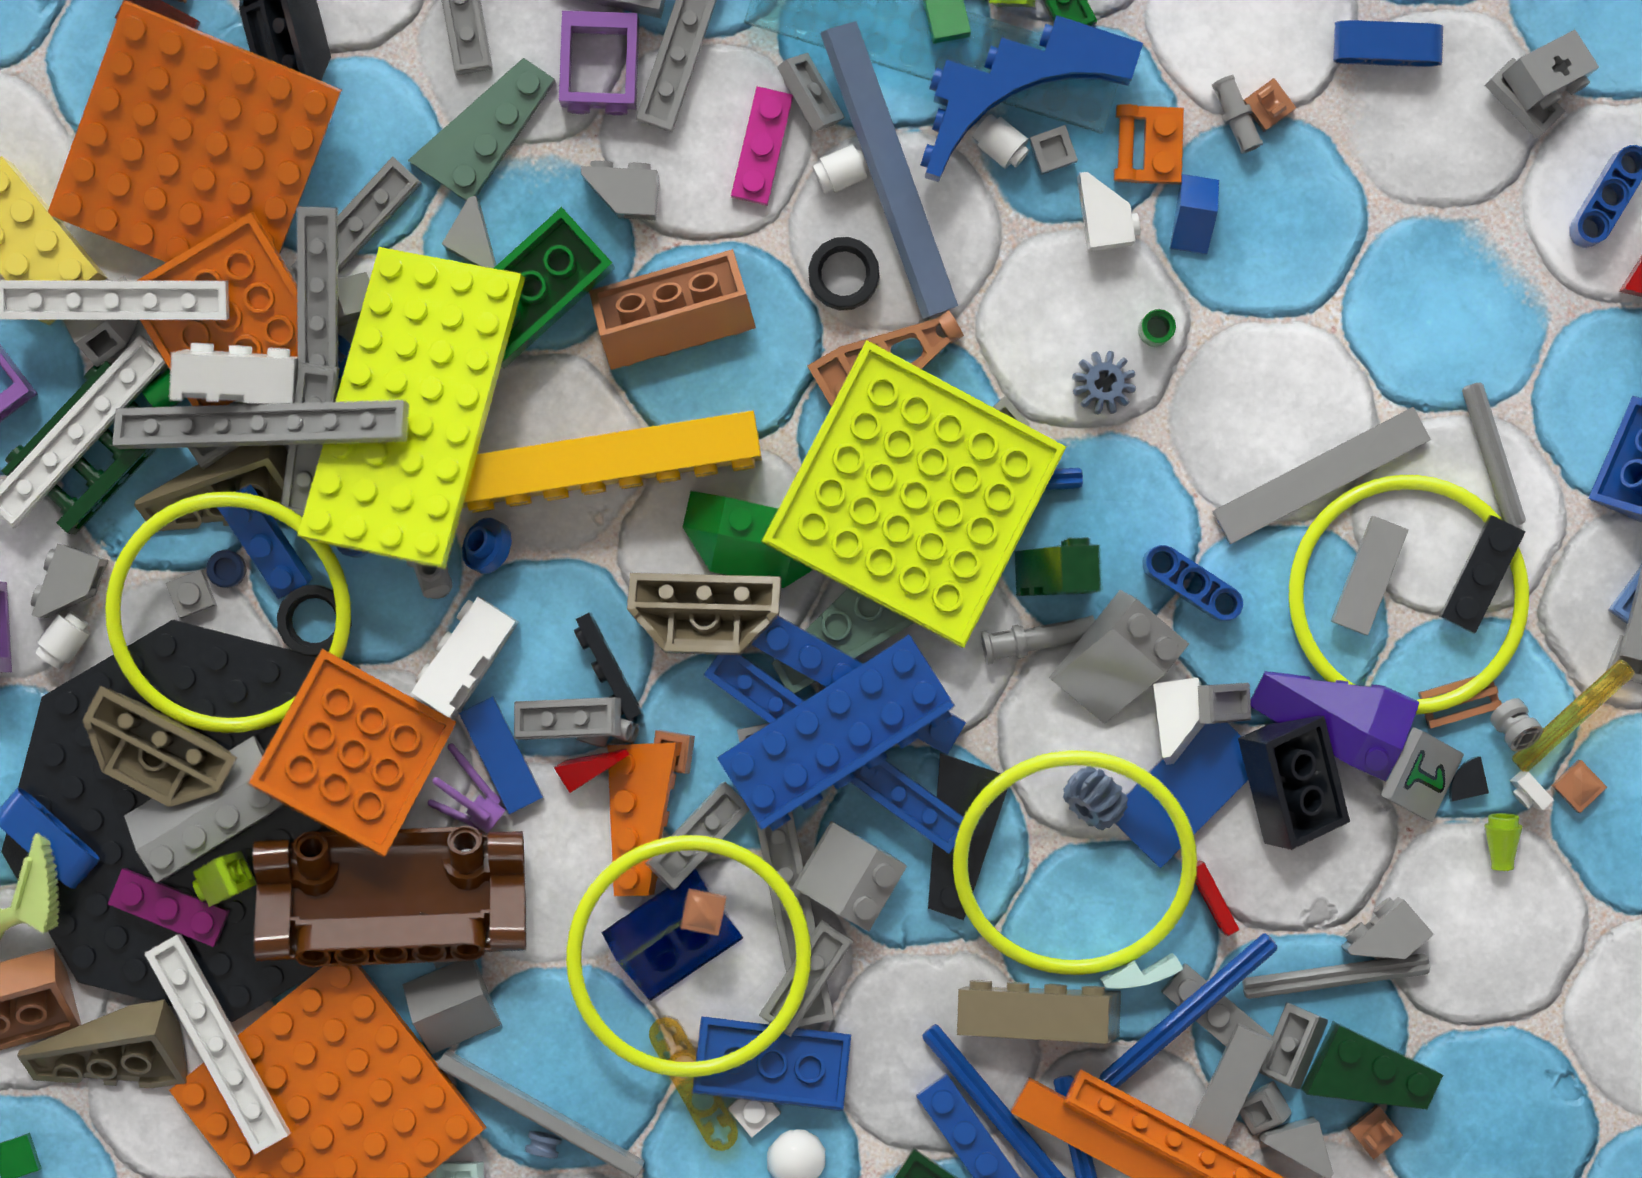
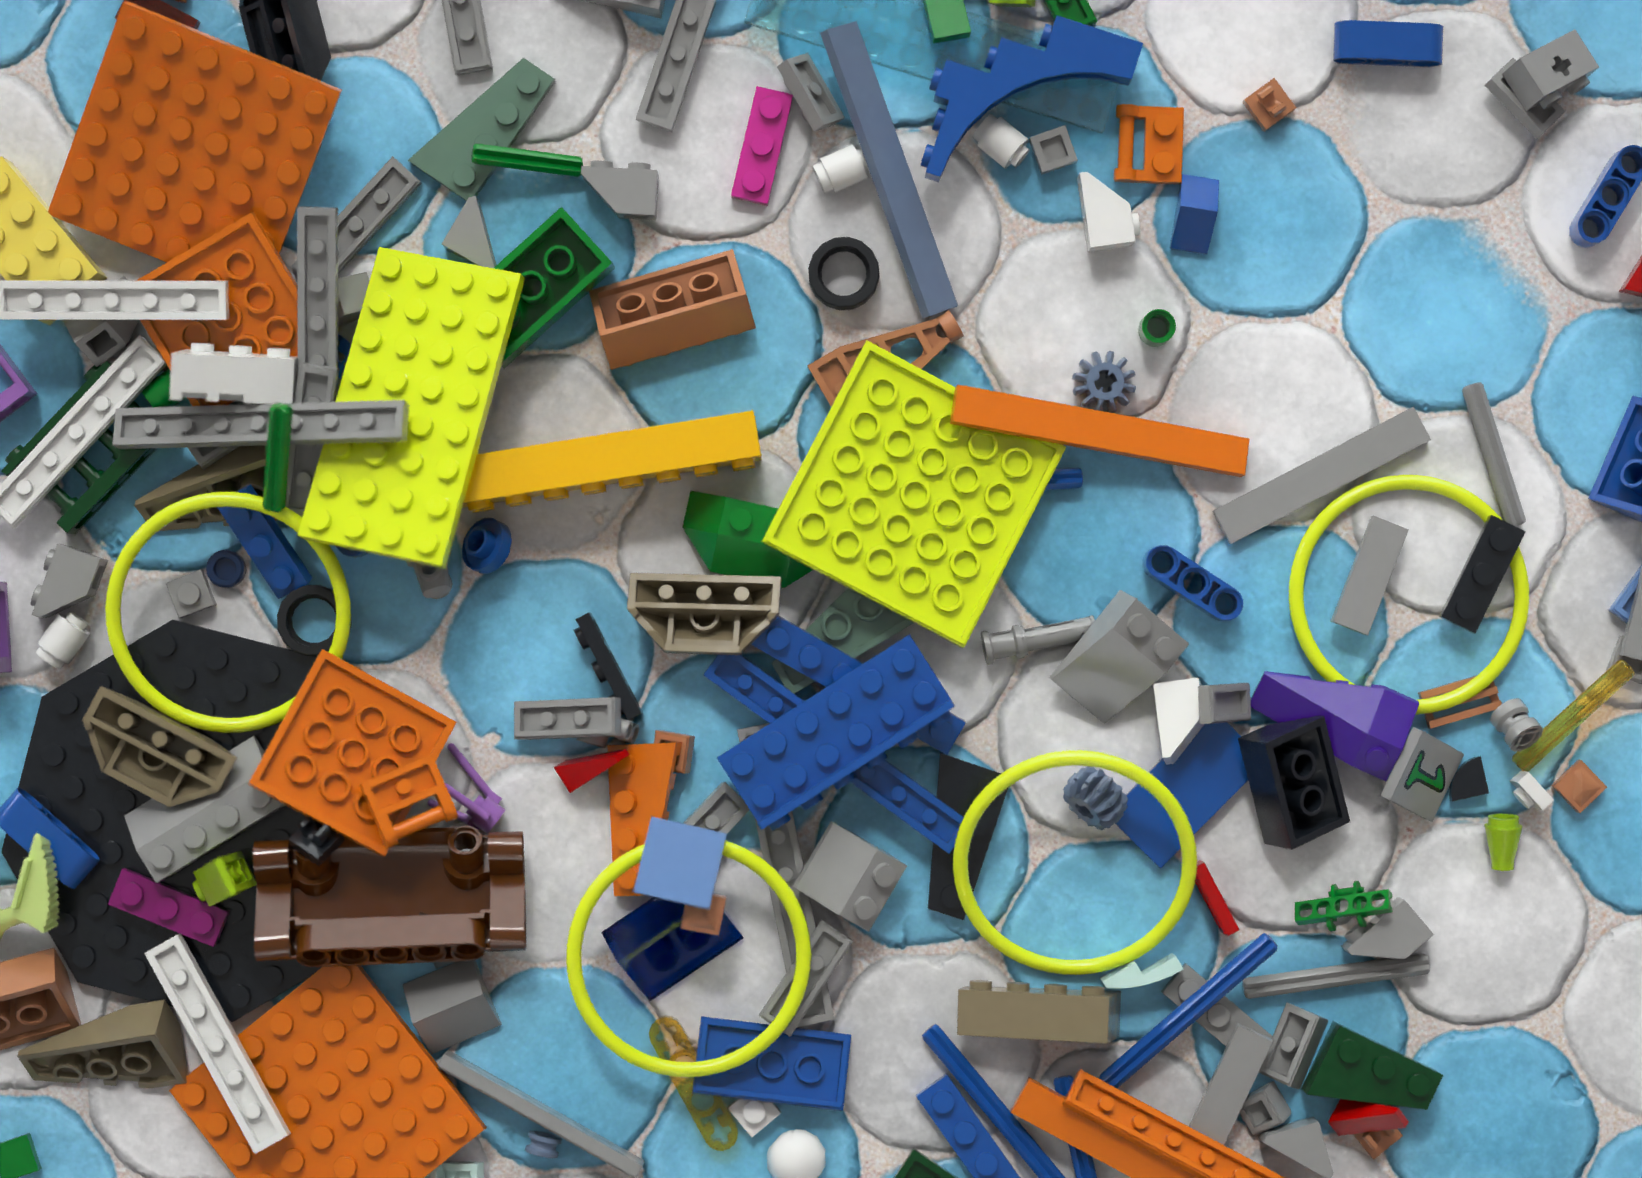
white wedge [410,597,519,718] -> none
blue tile [459,696,544,814] -> none
medium lavender window [559,11,639,115] -> none
dark green wedge [1015,538,1101,596] -> none
light grey pin [1211,75,1263,154] -> none
none -> green axle [263,403,293,512]
none -> black tile [289,816,345,867]
none -> orange plate [359,754,458,849]
none -> green axle [471,143,583,177]
none -> medium blue tile [634,816,727,910]
none -> orange tile [950,384,1250,477]
none -> green piece [1295,881,1393,932]
none -> red piece [1328,1099,1409,1136]

